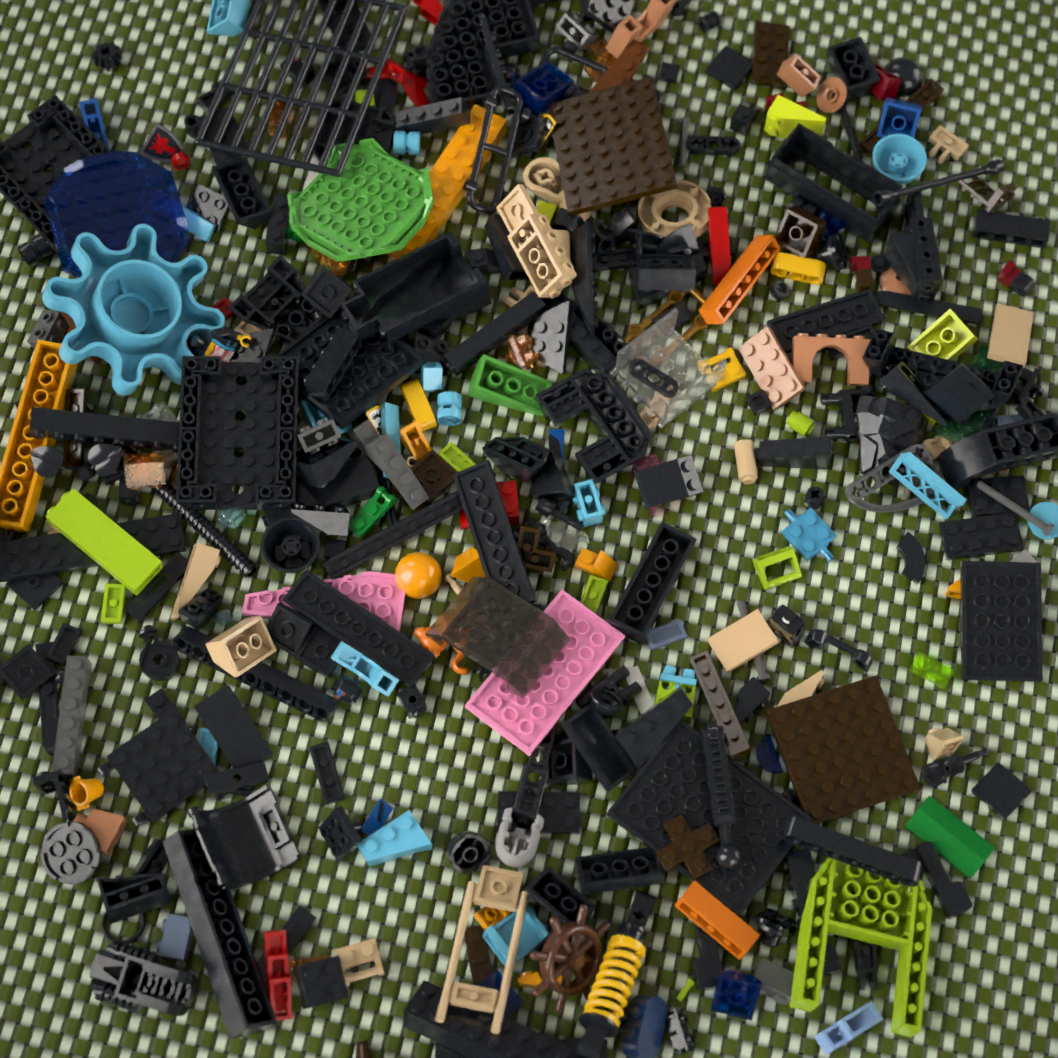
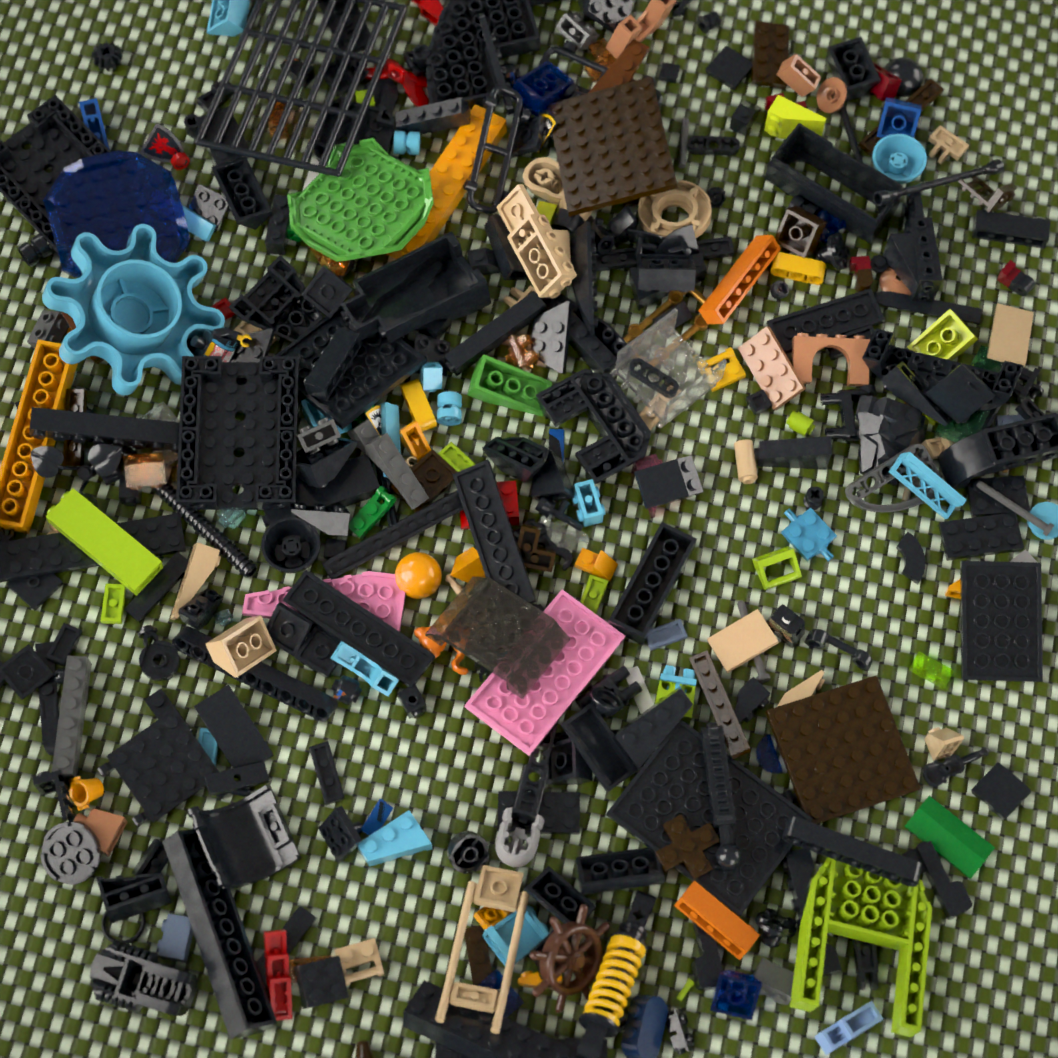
red slope [708,206,731,285] -> none

